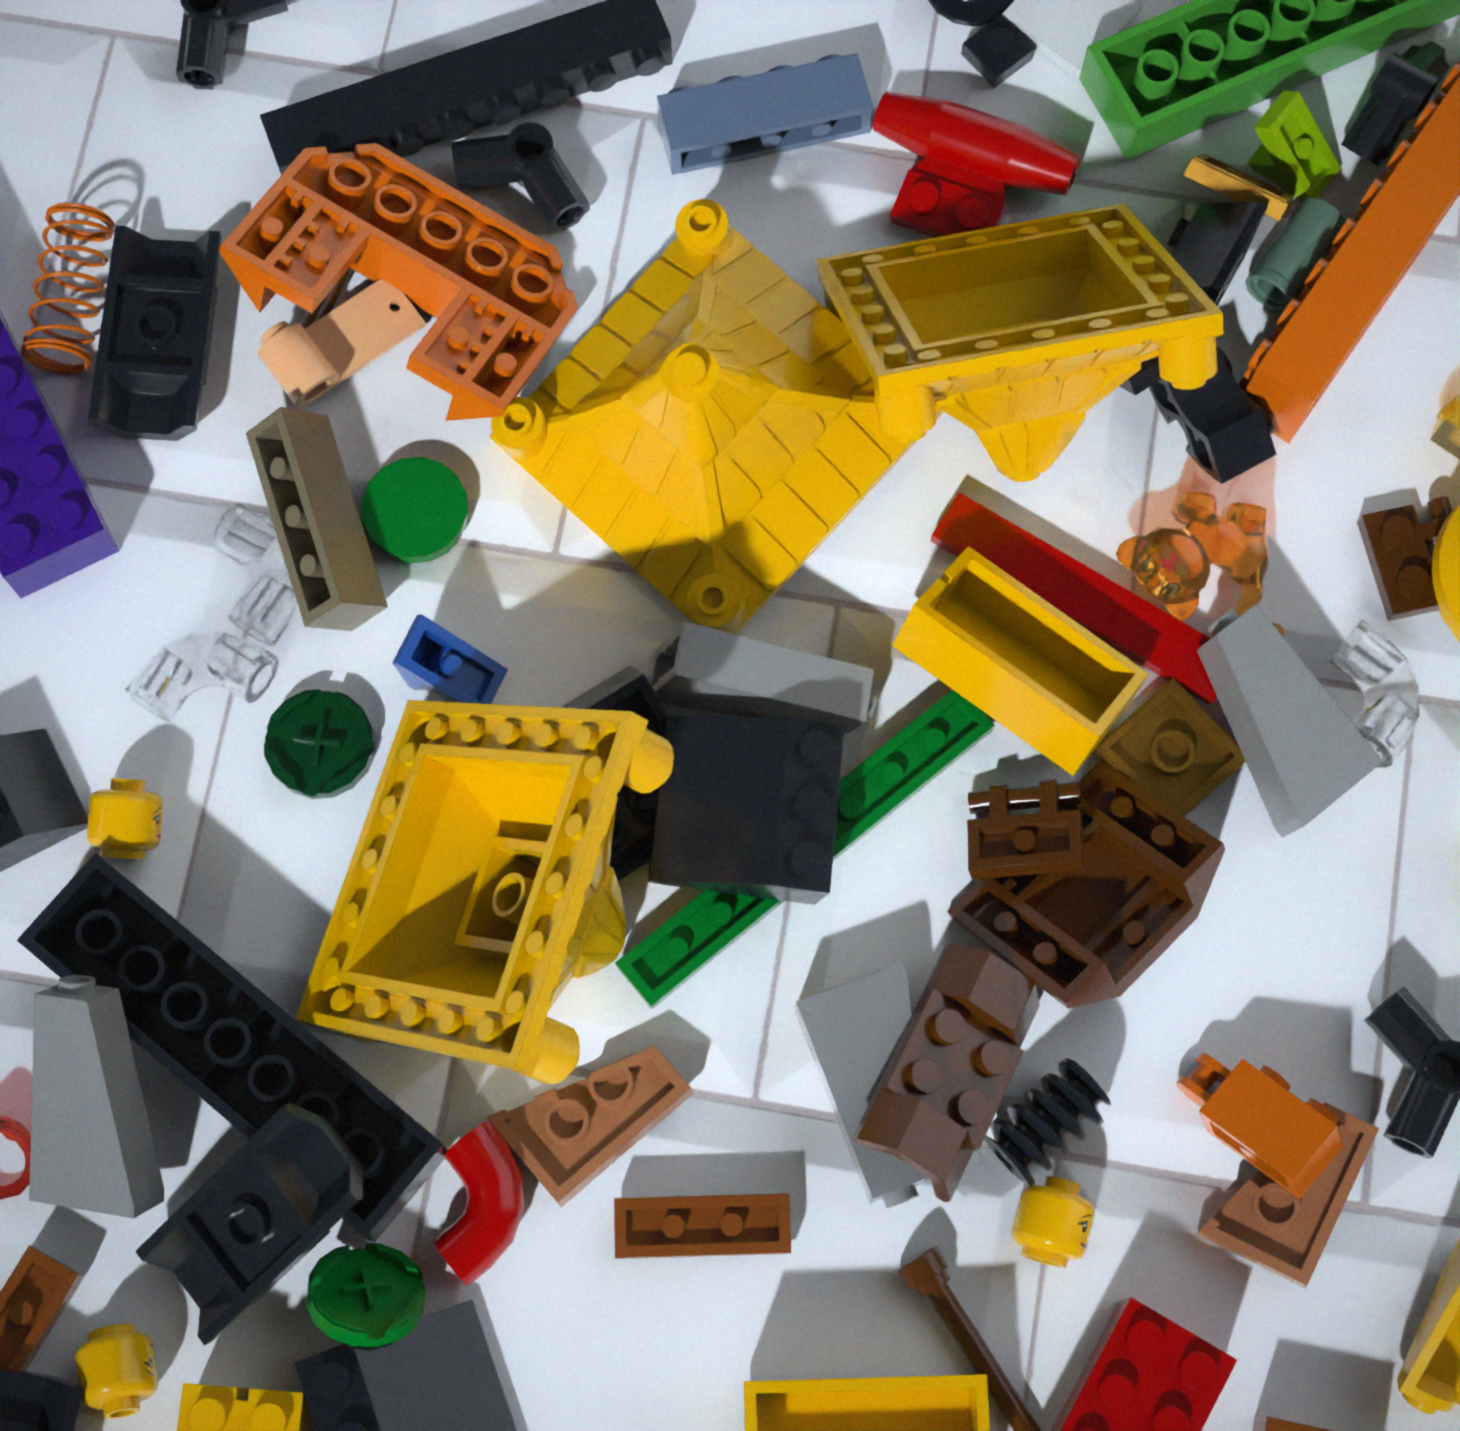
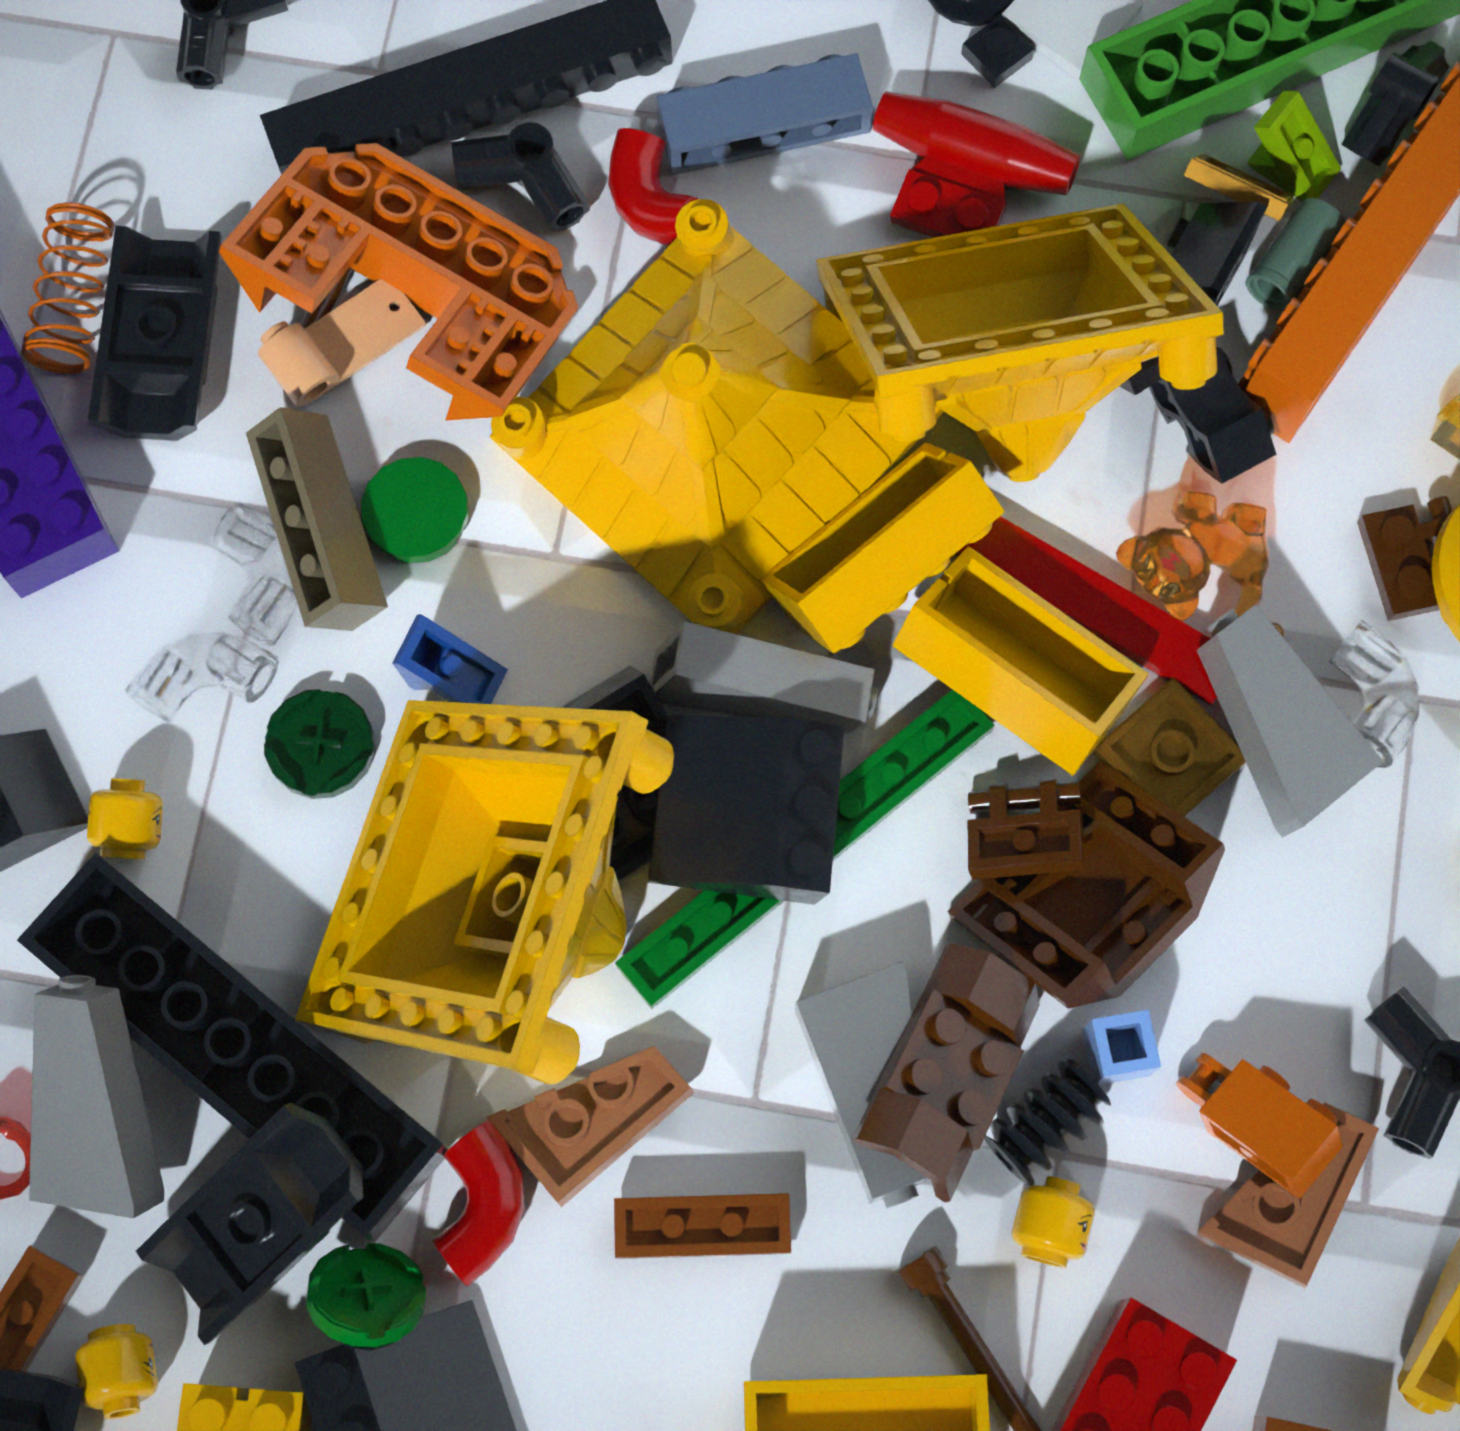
none -> red cylinder [608,128,698,246]
none -> yellow piece [760,442,1005,654]
none -> light blue brick [1082,1009,1161,1085]

